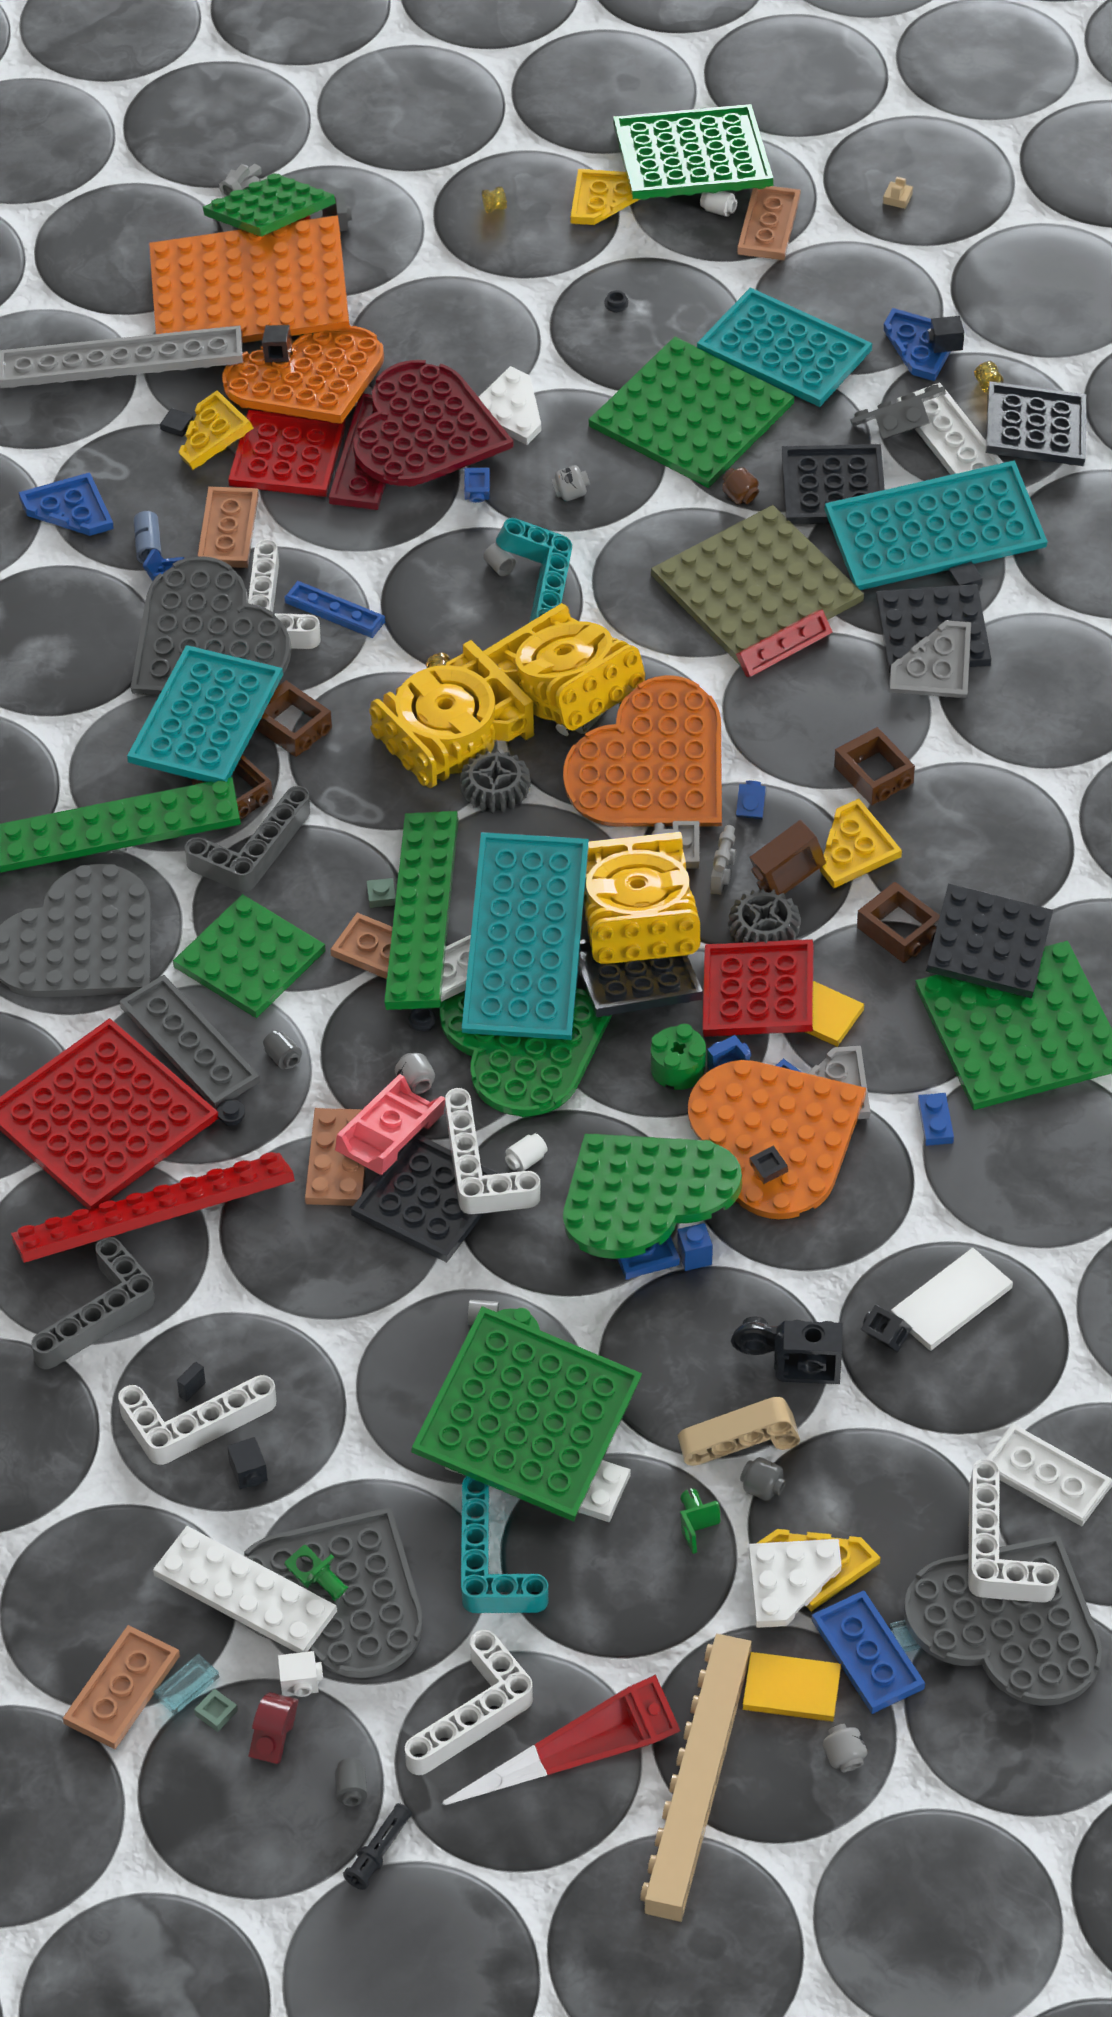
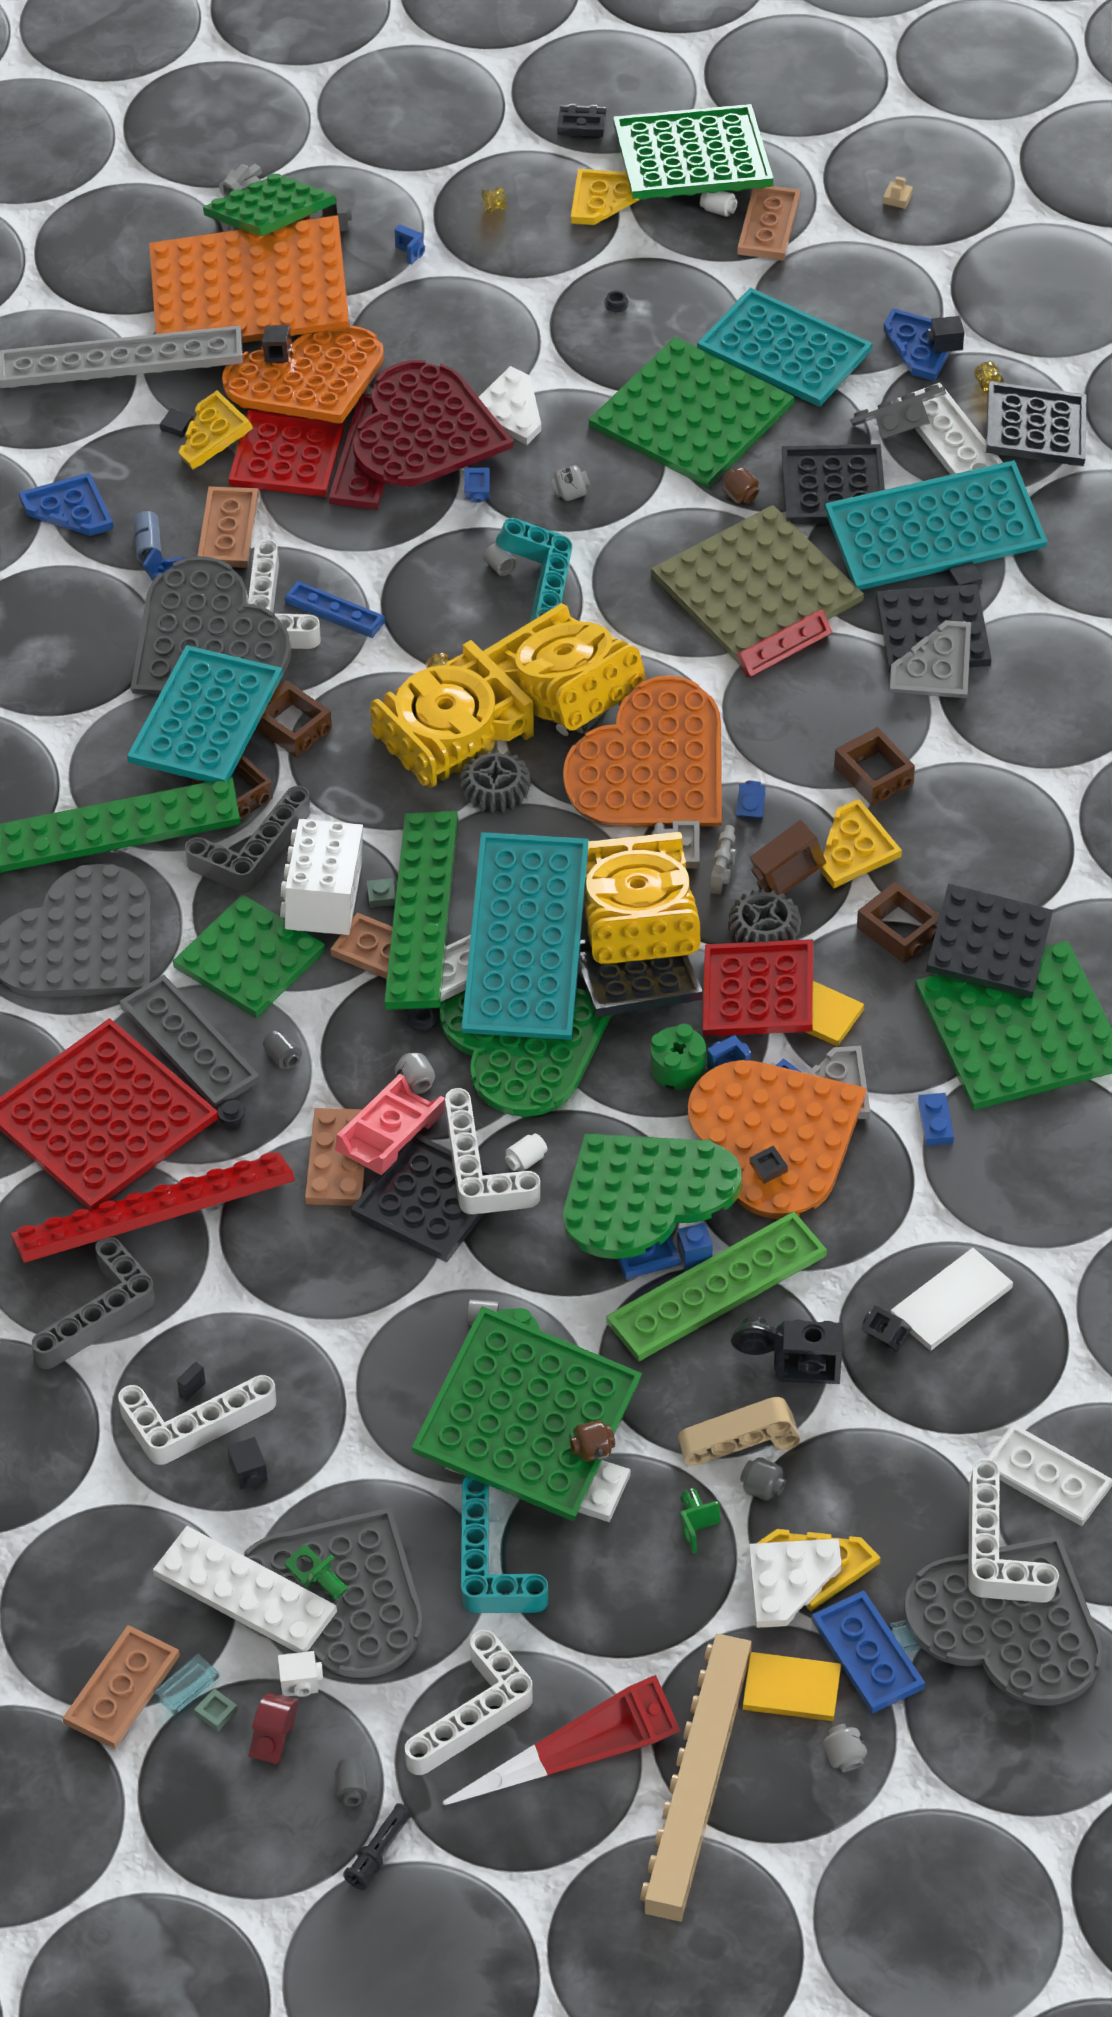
none -> white brick [280,819,363,935]
none -> blue bracket [394,224,425,265]
none -> black plate [557,103,607,137]
none -> reddish brown head [569,1420,615,1462]
none -> bright green plate [606,1212,827,1362]

